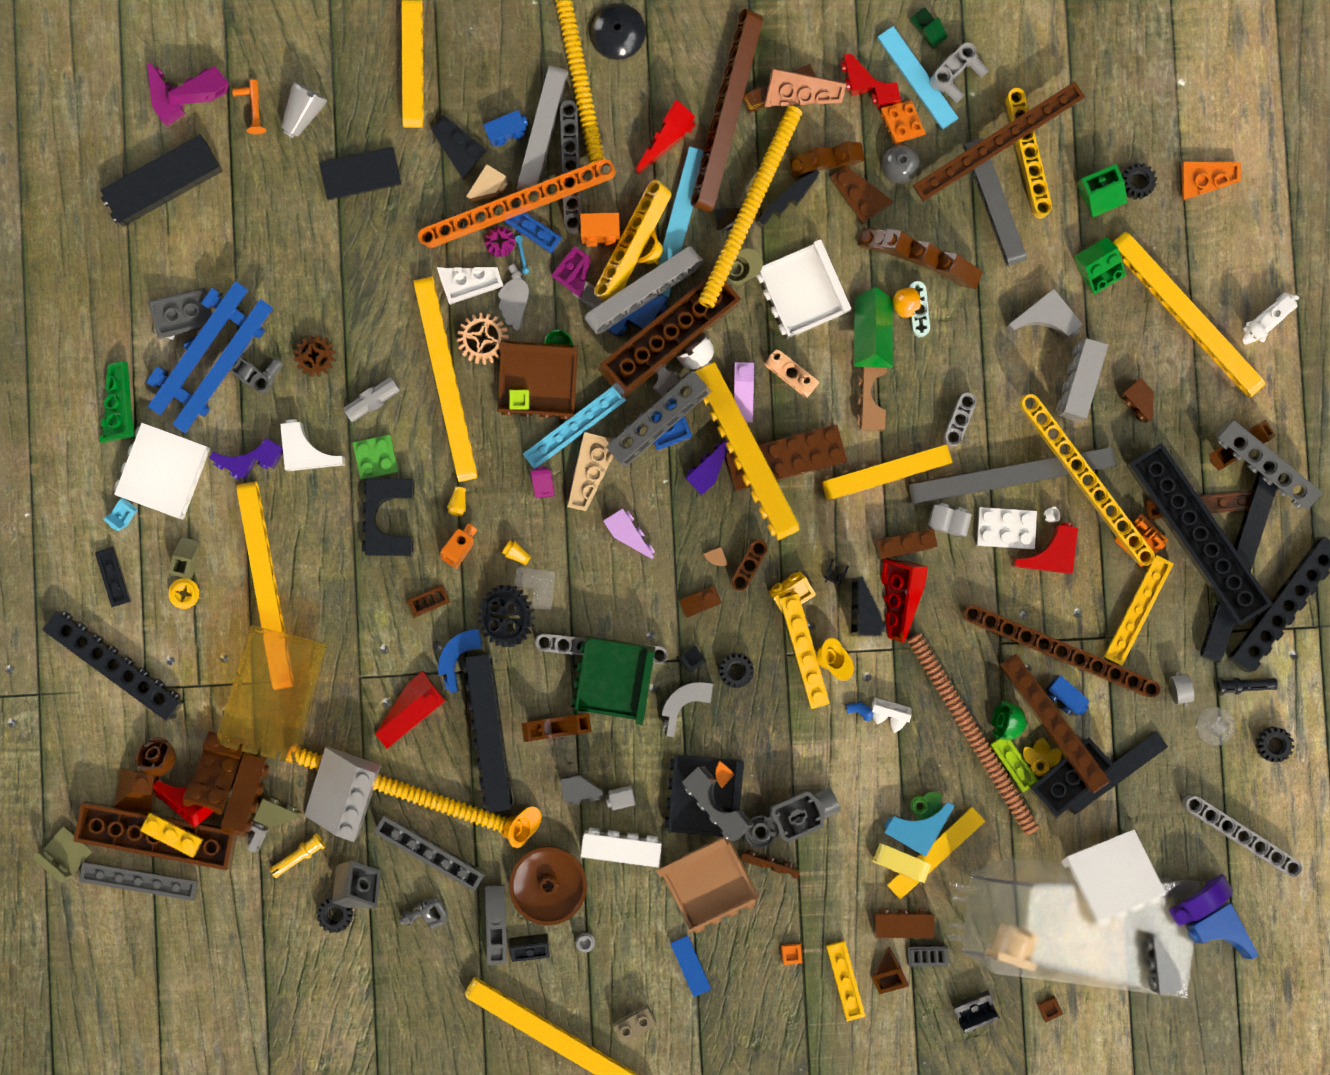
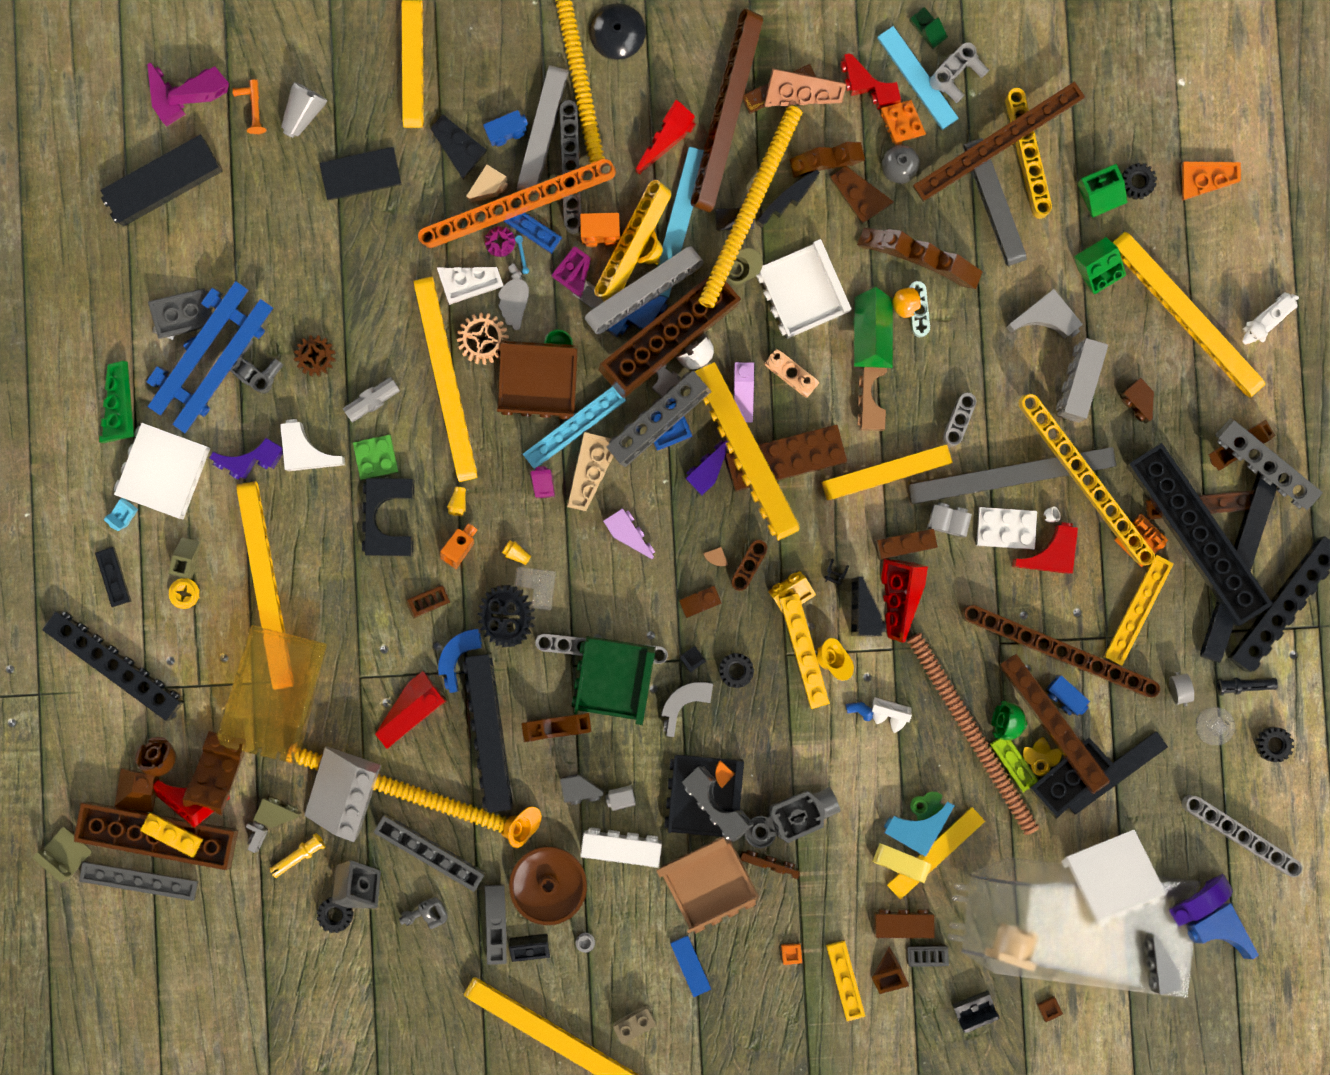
reddish brown brick [221,753,270,837] -> none
lime plate [509,389,529,409] -> none

